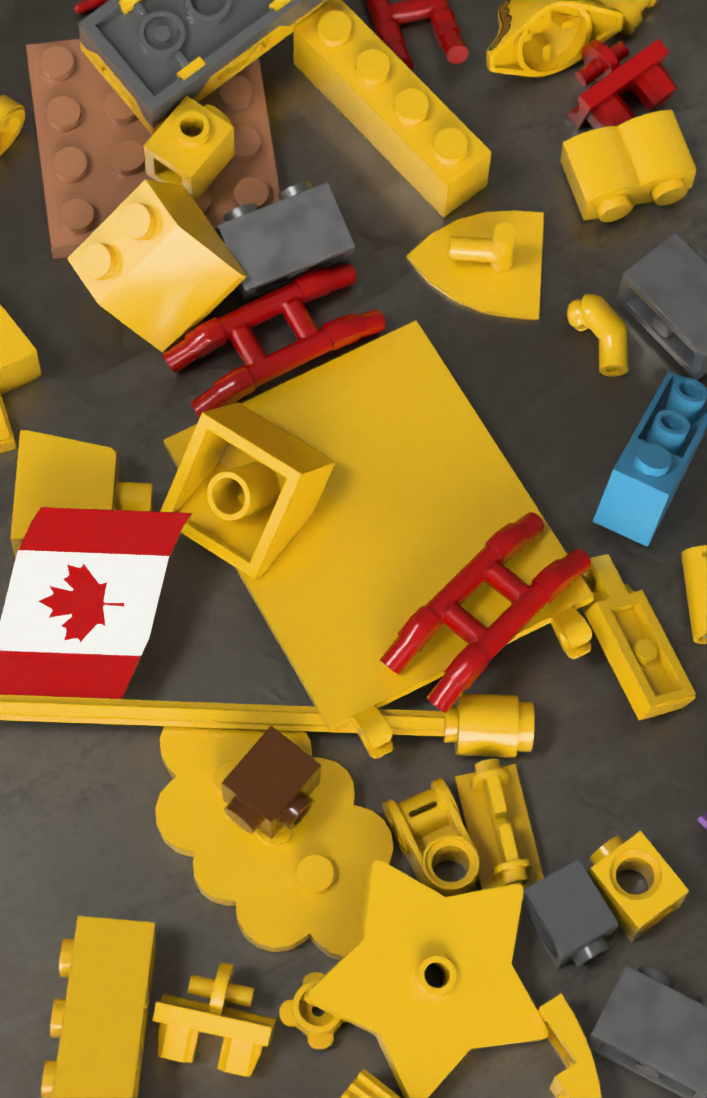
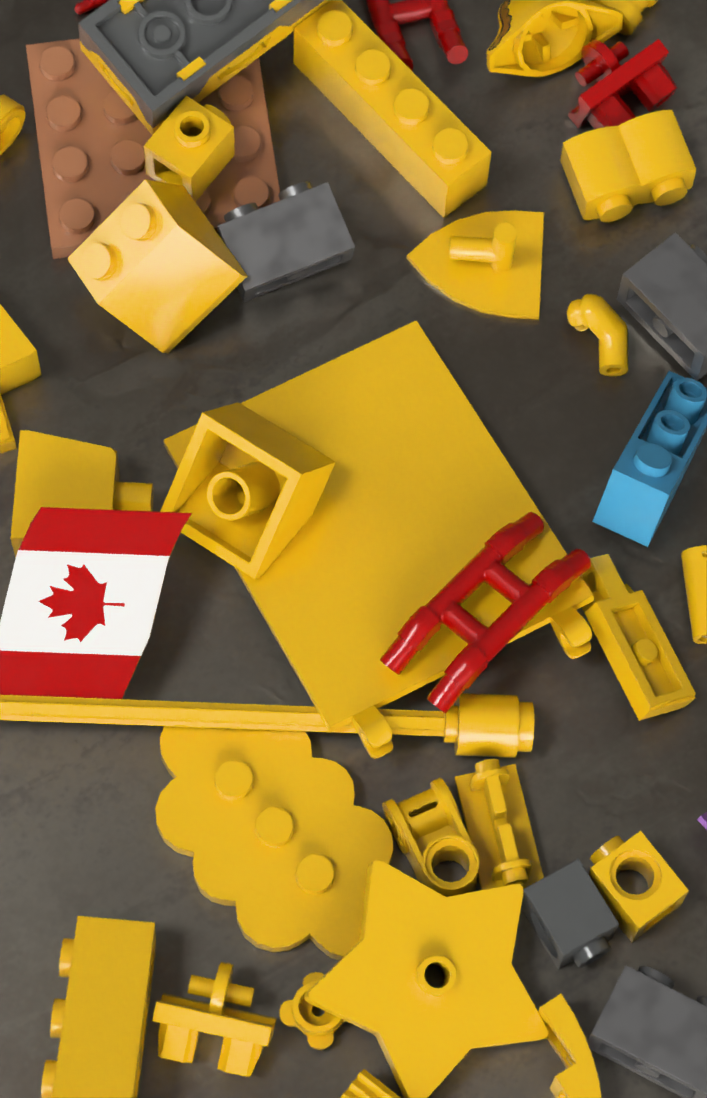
red piece [163,263,386,417] -> none
reddish brown brick [222,726,321,839] -> none

